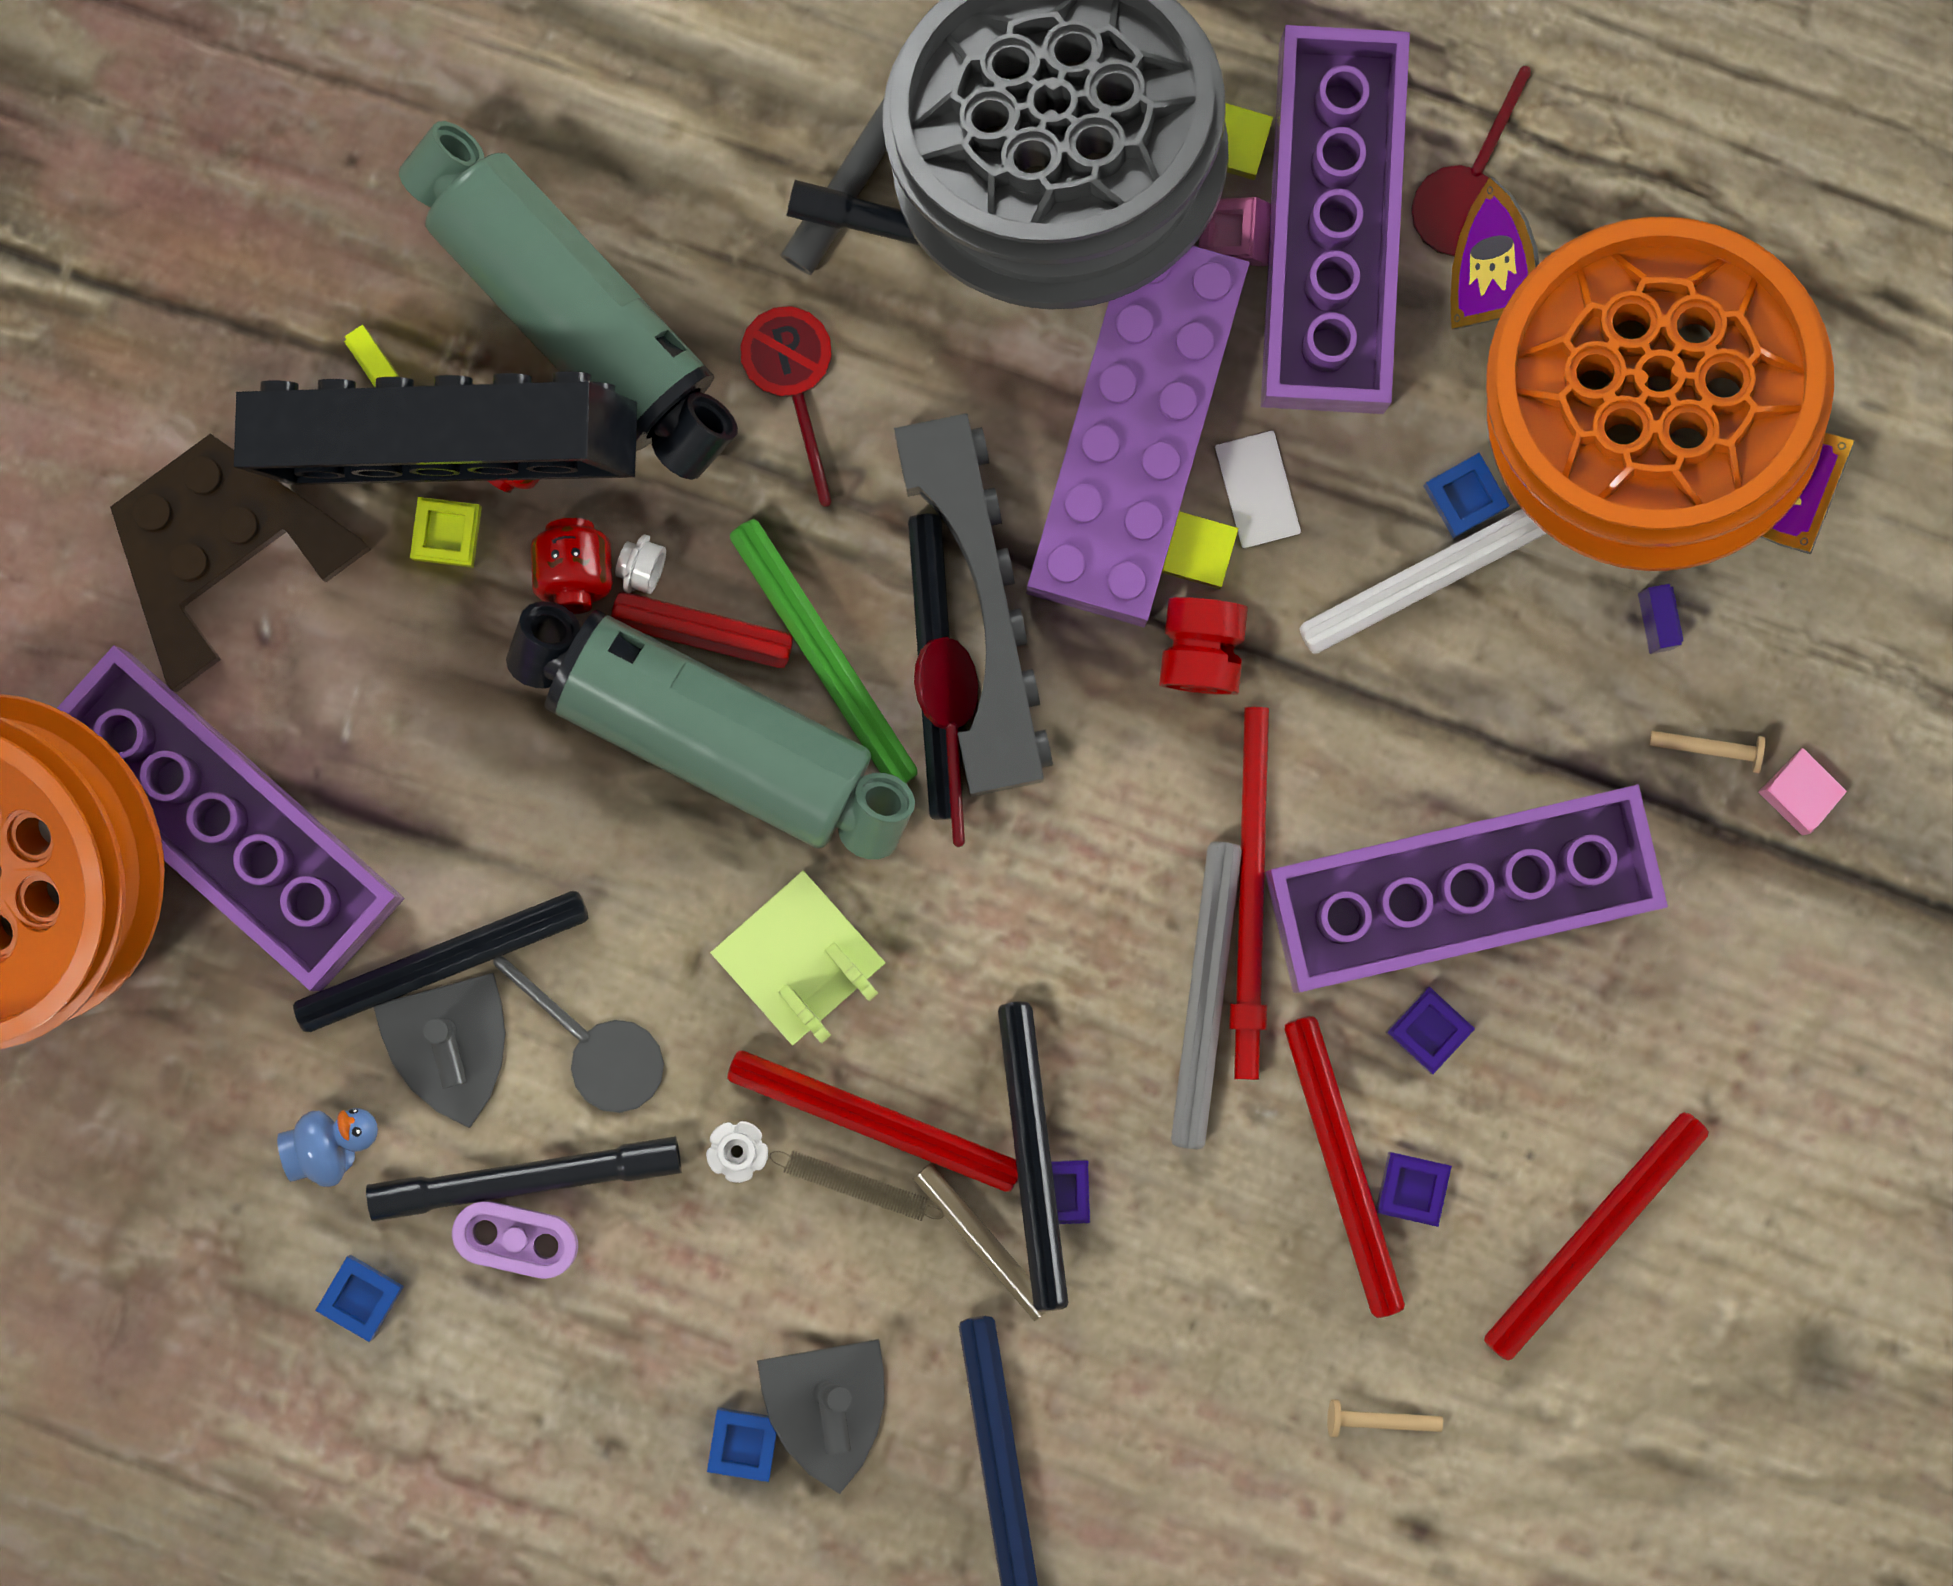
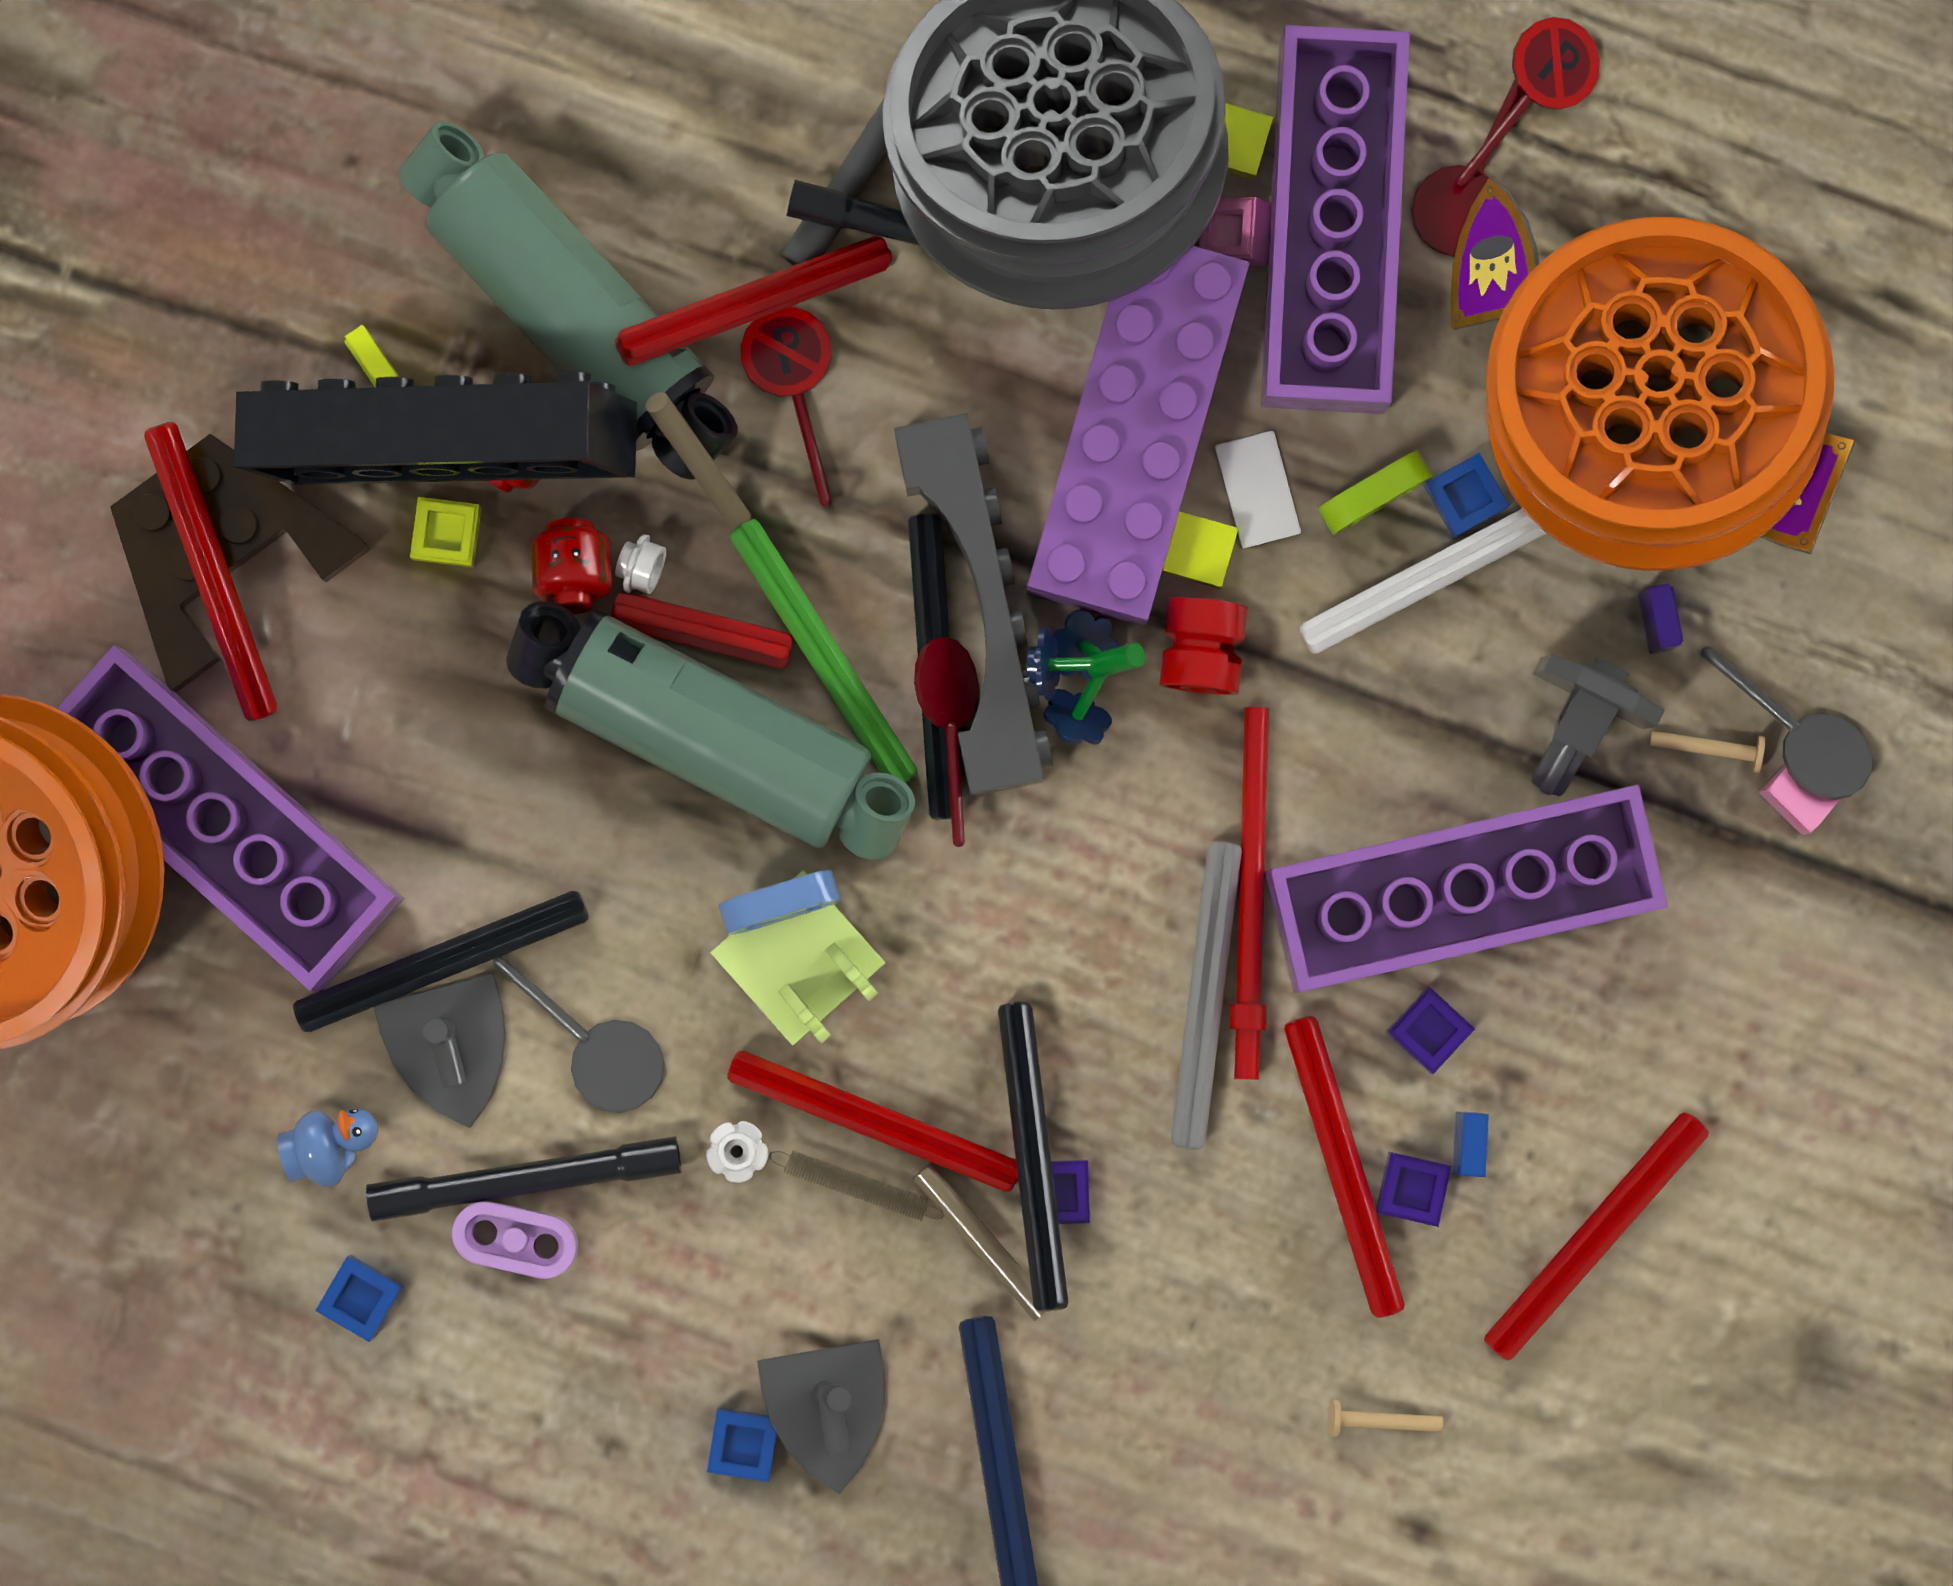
none -> red axle [144,422,277,721]
none -> red axle [615,236,893,366]
none -> dark tan bar [645,392,751,529]
none -> medium blue beam [718,870,841,935]
none -> dark blue plant [1026,609,1146,745]
none -> lime beam [1318,450,1434,536]
none -> blue tile [1453,1111,1489,1177]
none -> piece [1455,17,1600,189]
none -> dark grey piece [1532,654,1665,796]
none -> dark grey piece [1701,646,1872,800]

